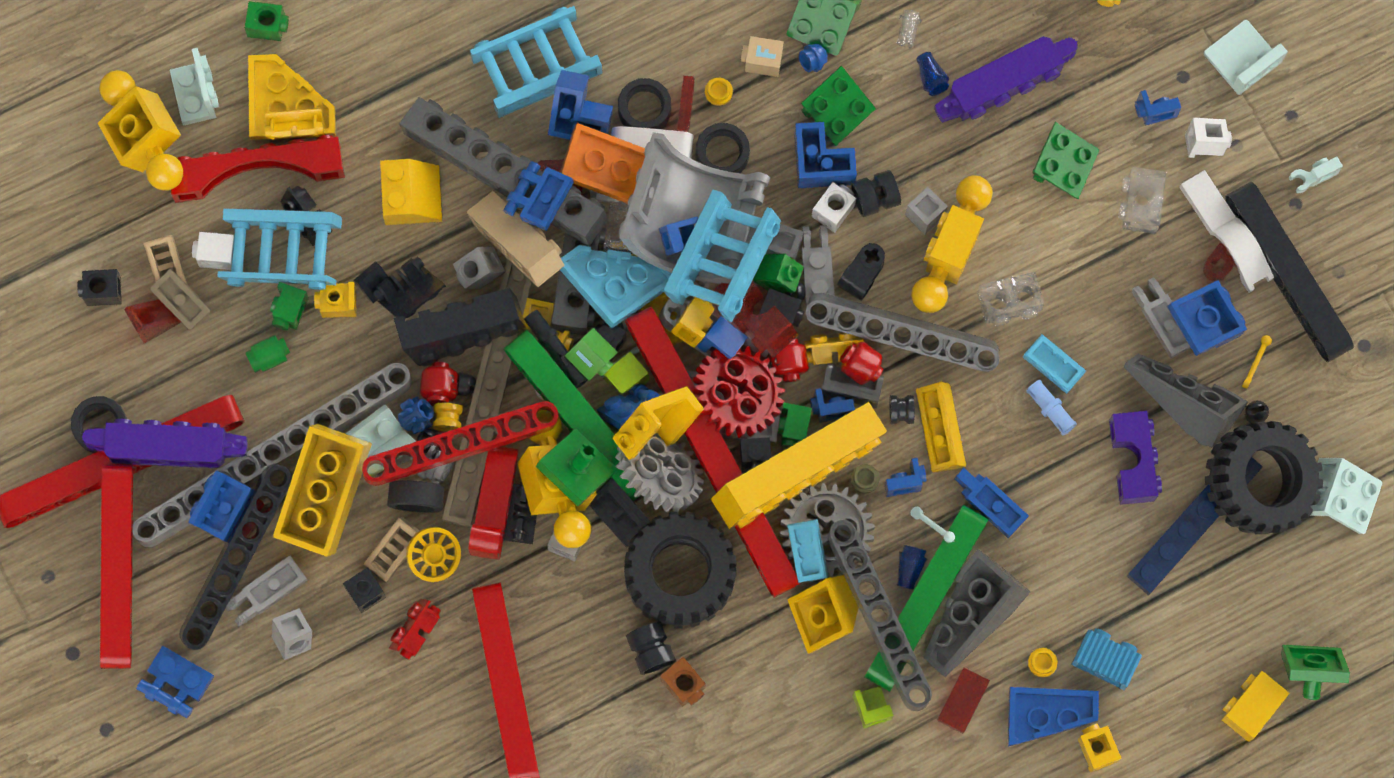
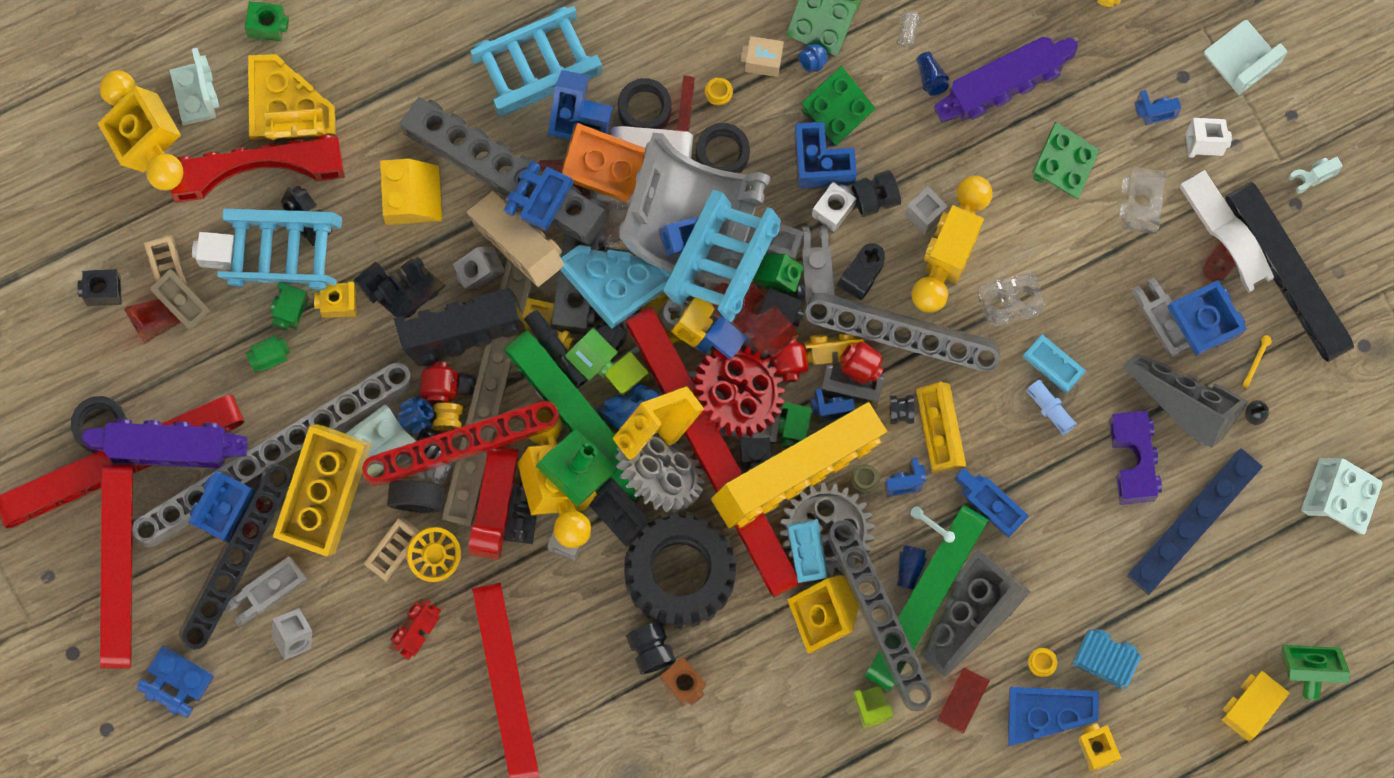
black brick [343,567,386,614] -> none
black tyre [1205,421,1323,534] -> none

